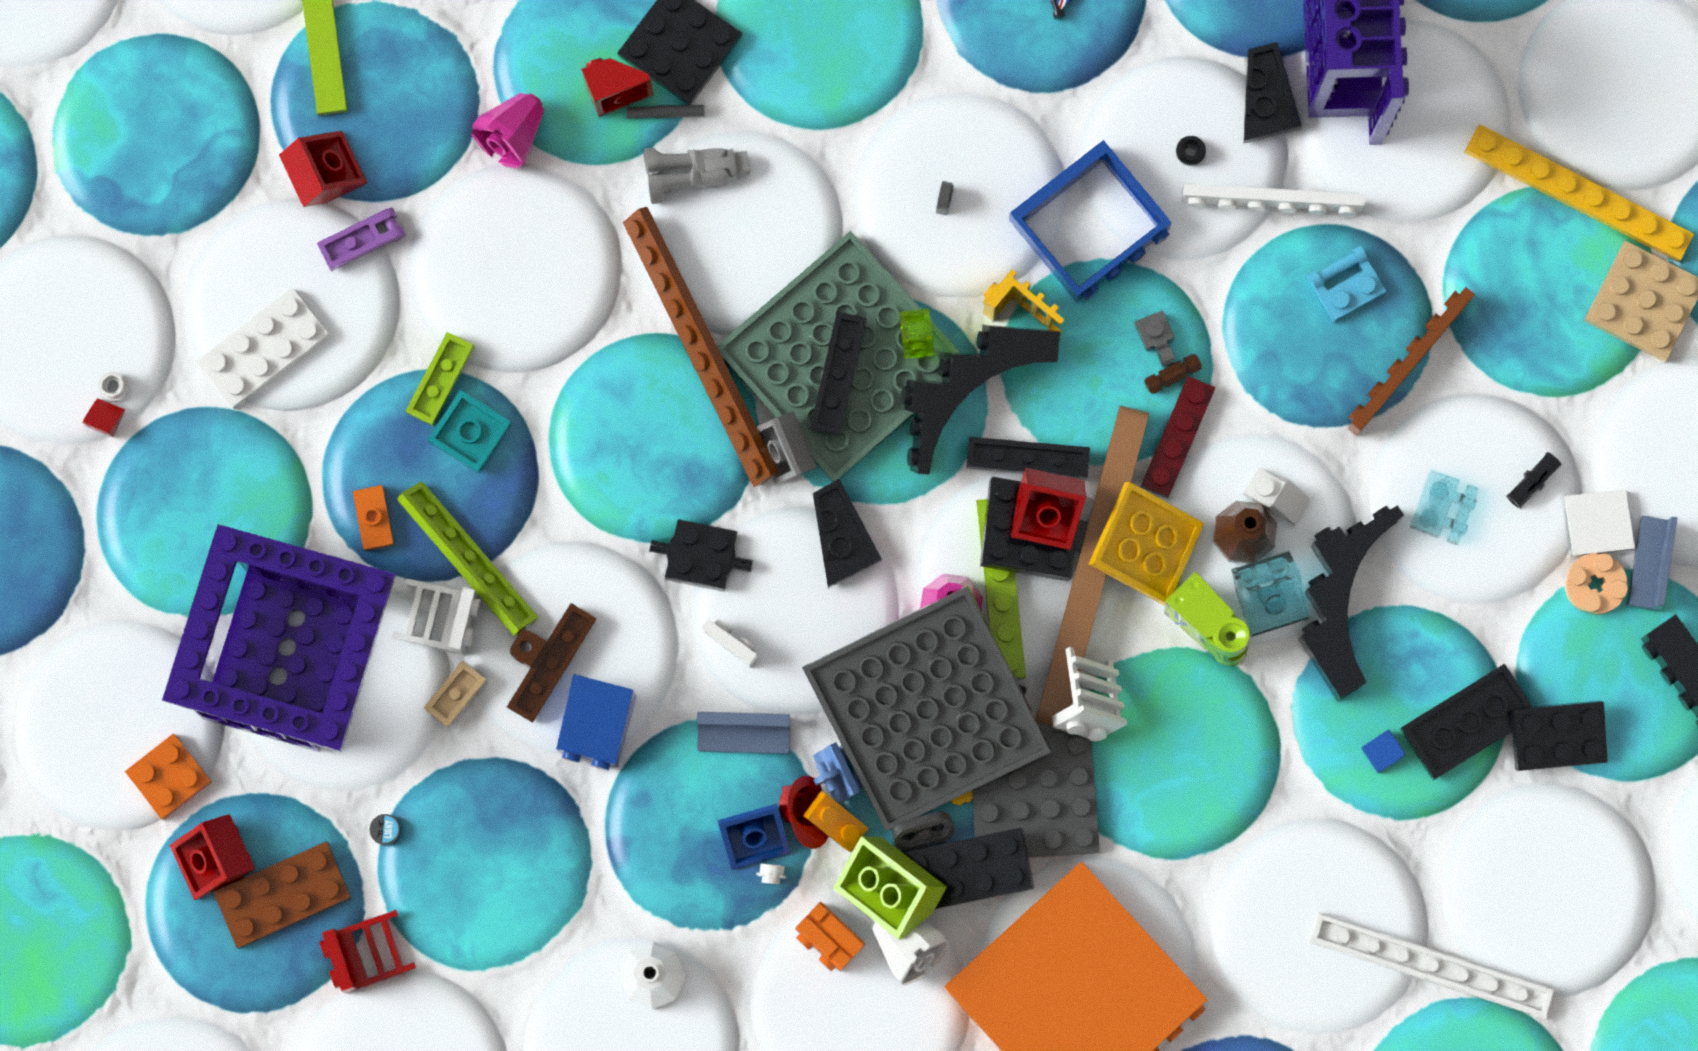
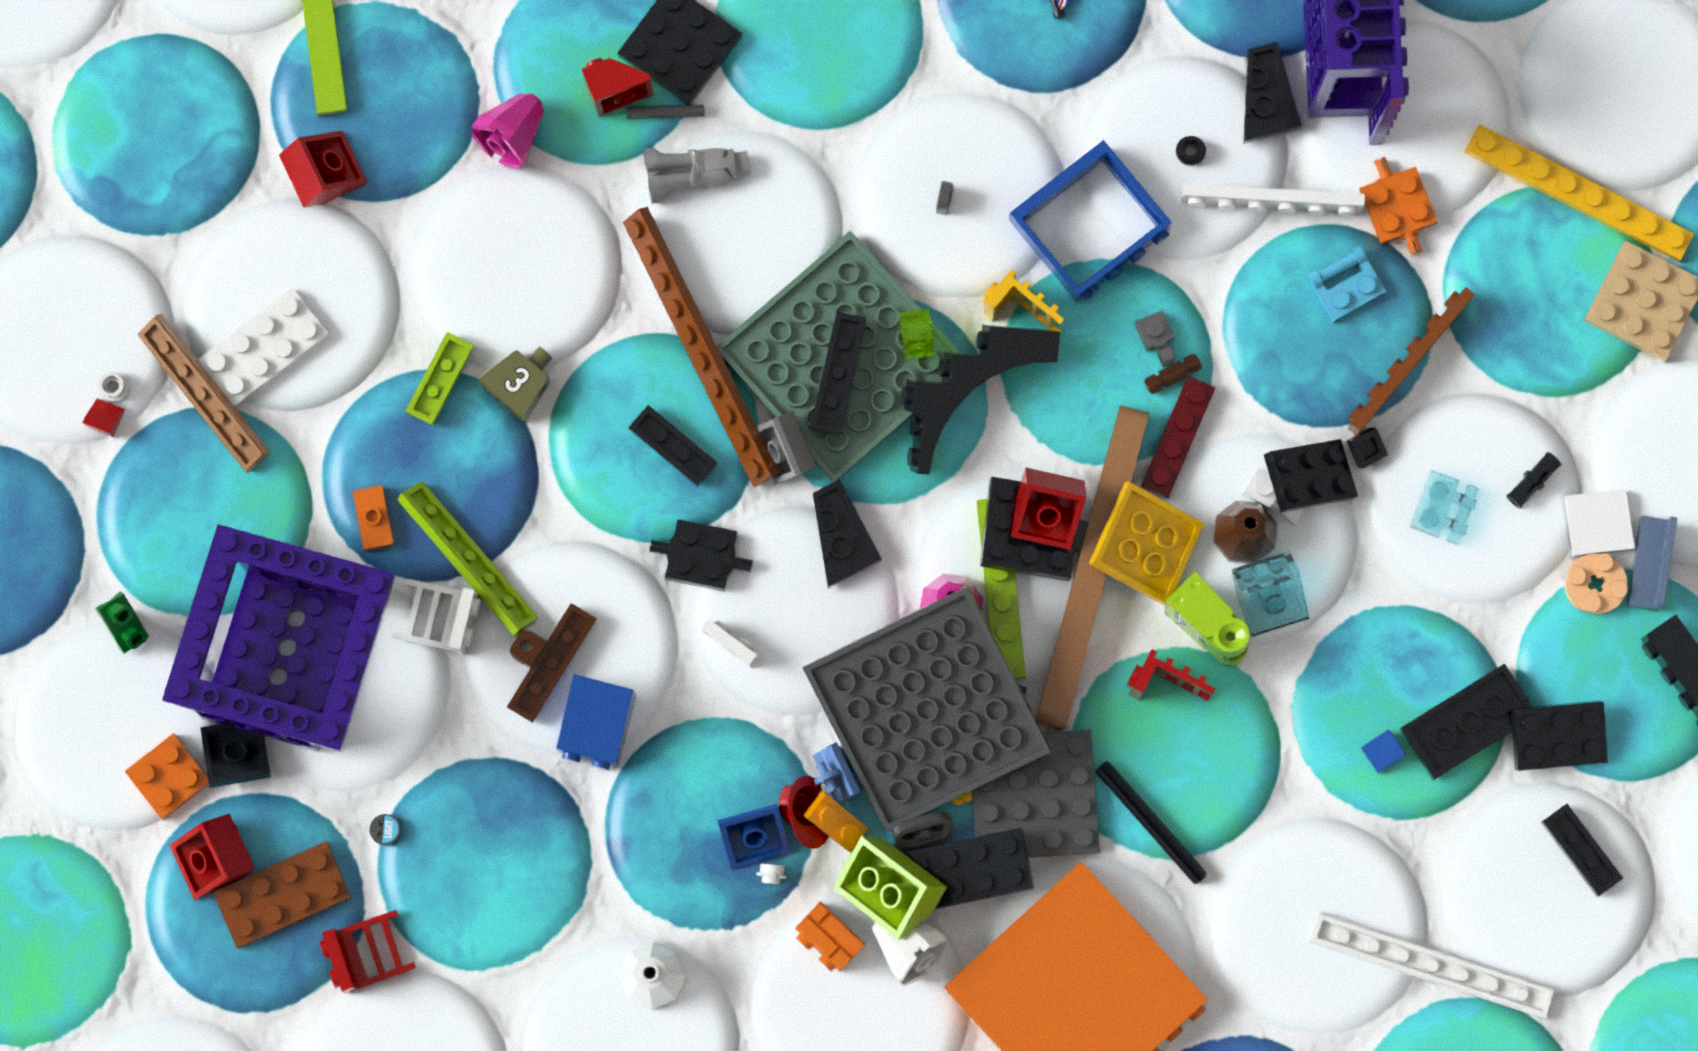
medium lavender plate [317,208,406,272] -> none
tan plate [424,661,487,728] -> none
teal plate [427,390,512,474] -> none
sand blue panel [697,712,790,754] -> none
black plate [966,437,1090,479] -> none
white plate [1052,647,1127,741] -> none
black arch [1298,505,1404,702] -> none
none -> green hips [95,591,149,654]
none -> medium nougat tile [137,314,271,473]
none -> black plate [200,723,271,788]
none -> olive torso [479,346,552,423]
none -> black plate [628,405,718,487]
none -> black axle [1096,761,1207,884]
none -> red plate [1127,649,1215,701]
none -> black plate [1264,439,1358,513]
none -> black plate [1346,427,1388,469]
none -> orange plate [1359,157,1438,255]
none -> black plate [1541,804,1623,897]

